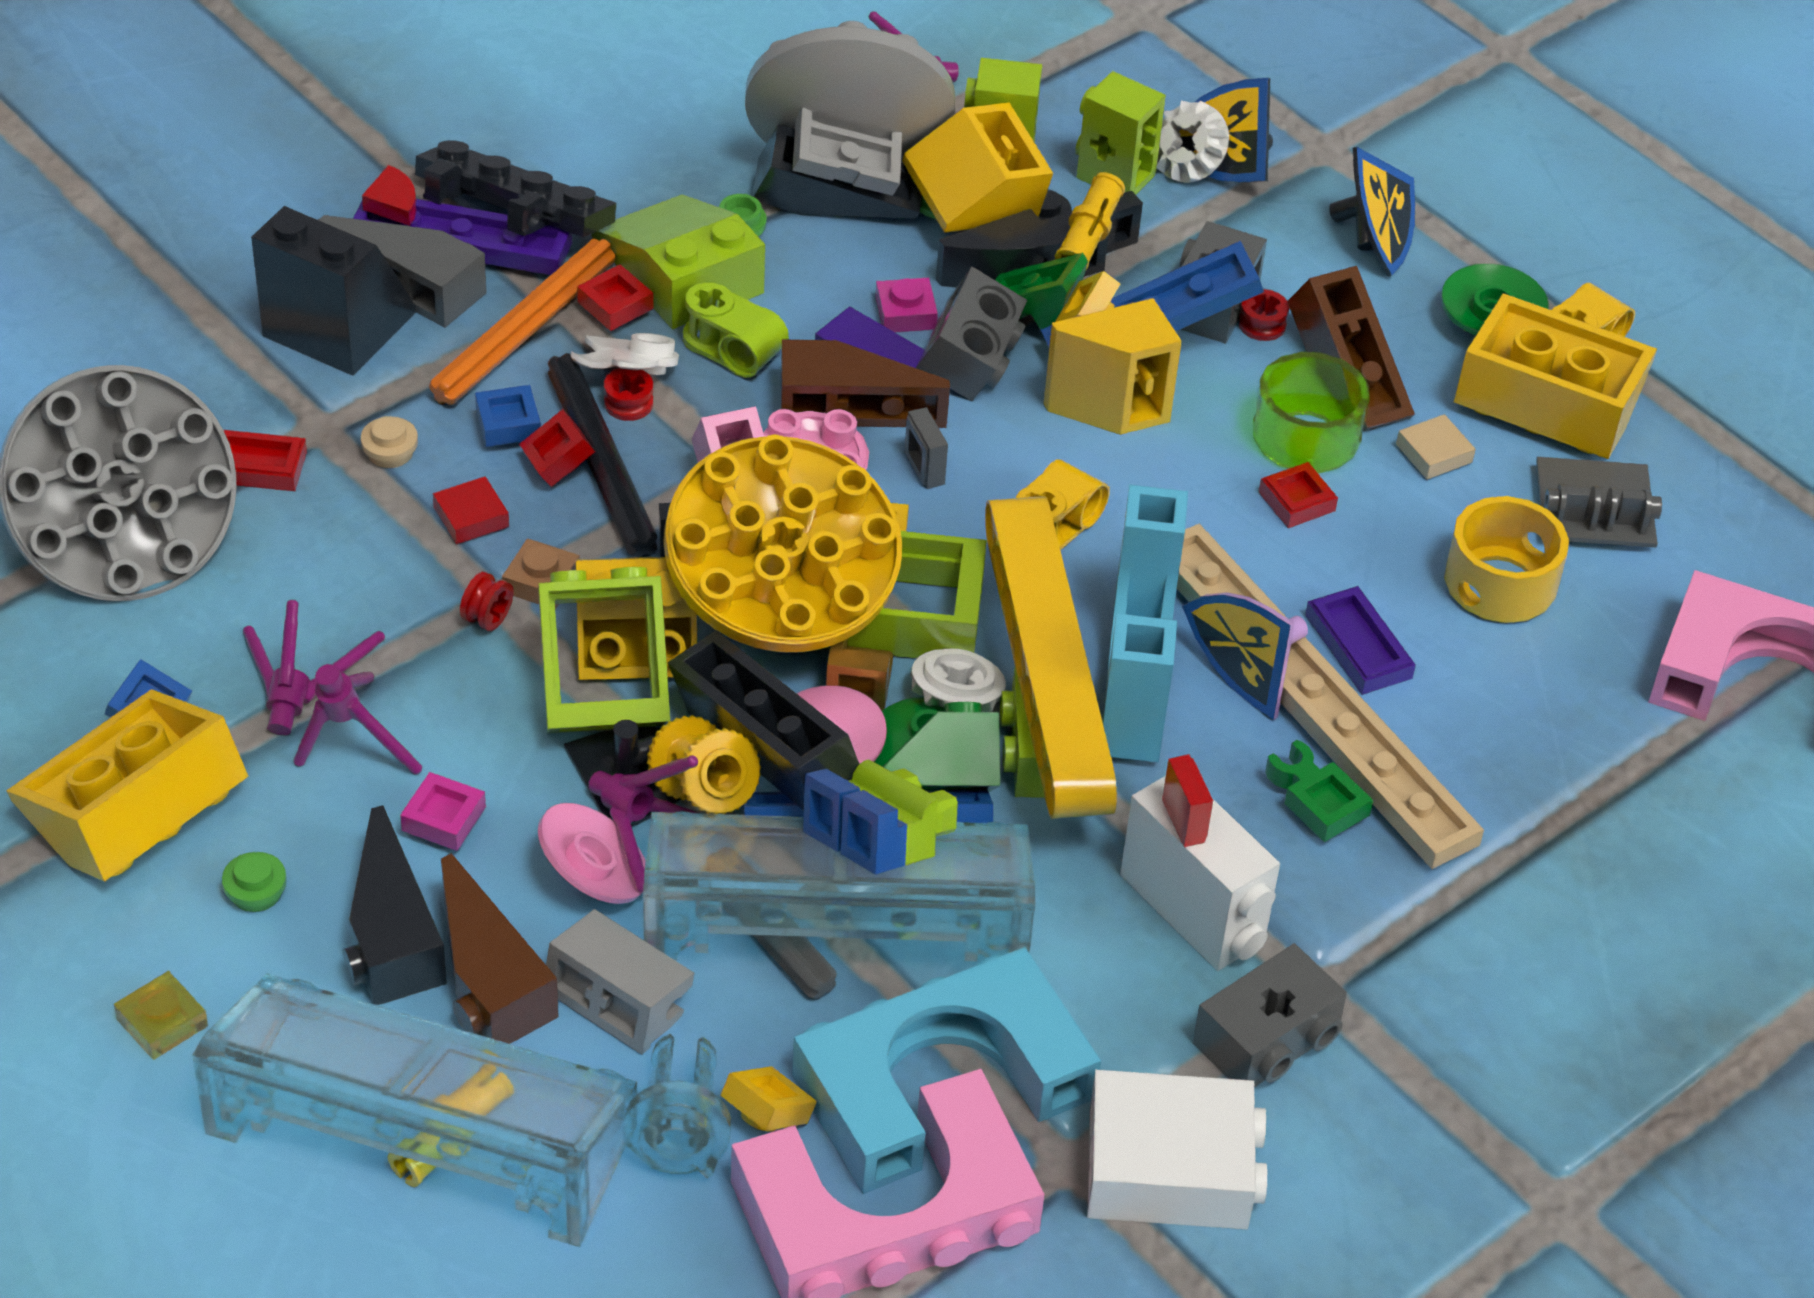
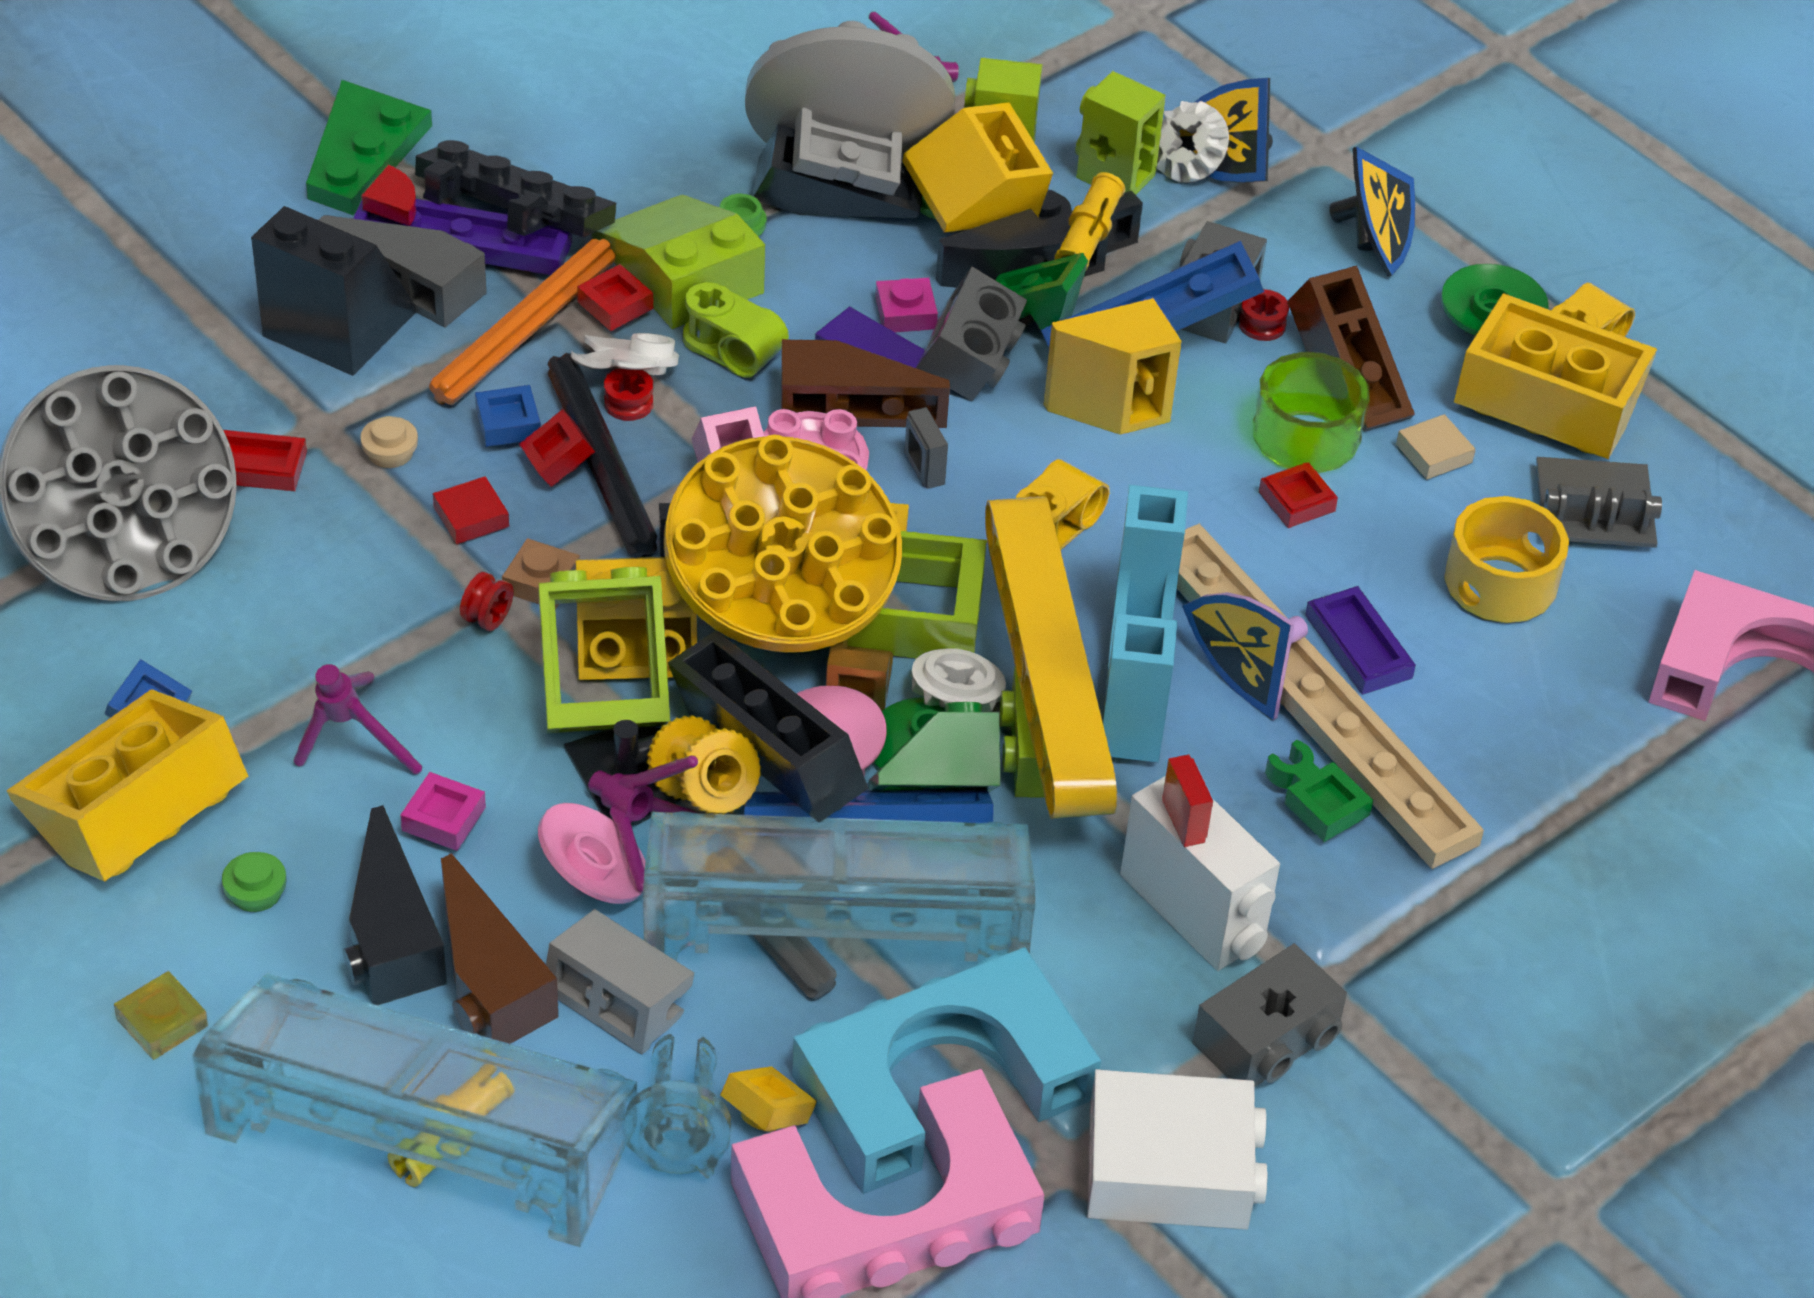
magenta plant [243,600,385,735] -> none
hips [803,759,958,875] -> none
yellow plate [1055,271,1120,322] -> none
none -> green wing [306,80,432,215]

